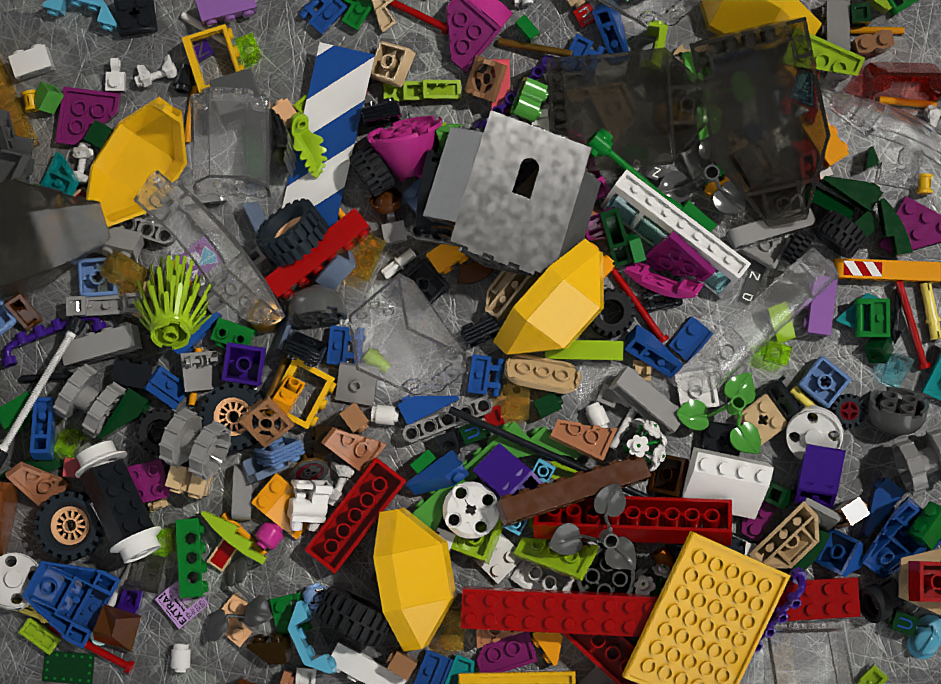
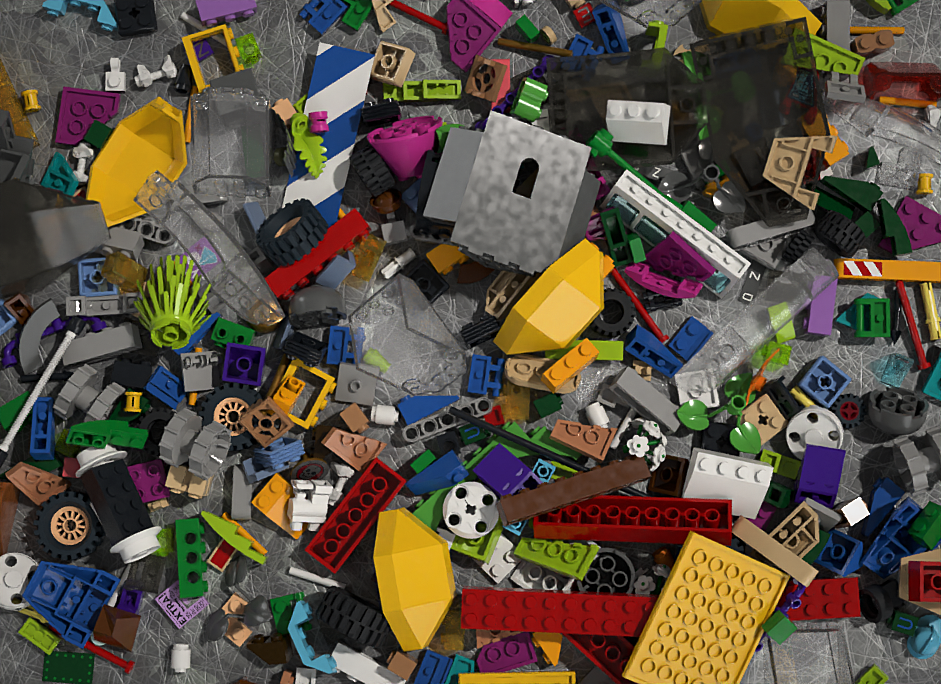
white brick [8,44,56,81] -> none
bright green brick [35,81,64,114] -> none
dark pink head [255,521,283,551] -> none
light blue head [302,582,327,613] -> none
dark grey plant [549,483,636,570] -> none
dark green panel [850,2,872,26] -> none
dark green panel [864,336,894,364] -> none
none -> dark grey tile [18,298,60,375]
none -> green slope [66,420,148,449]
none -> yellow bush [123,392,142,412]
none -> white bar [289,567,346,590]
none -> dark pink wheel [308,111,329,133]
none -> tan tile [540,26,557,45]
none -> light orange brick [541,338,599,394]
none -> white slope [606,100,671,145]
none -> tan beam [732,515,819,587]
none -> orange plant [745,348,780,406]
none -> lime slope [760,449,801,480]
none -> green piece [761,610,797,645]
none -> tan wing [763,135,837,210]
none -> light grey plate [824,71,866,103]

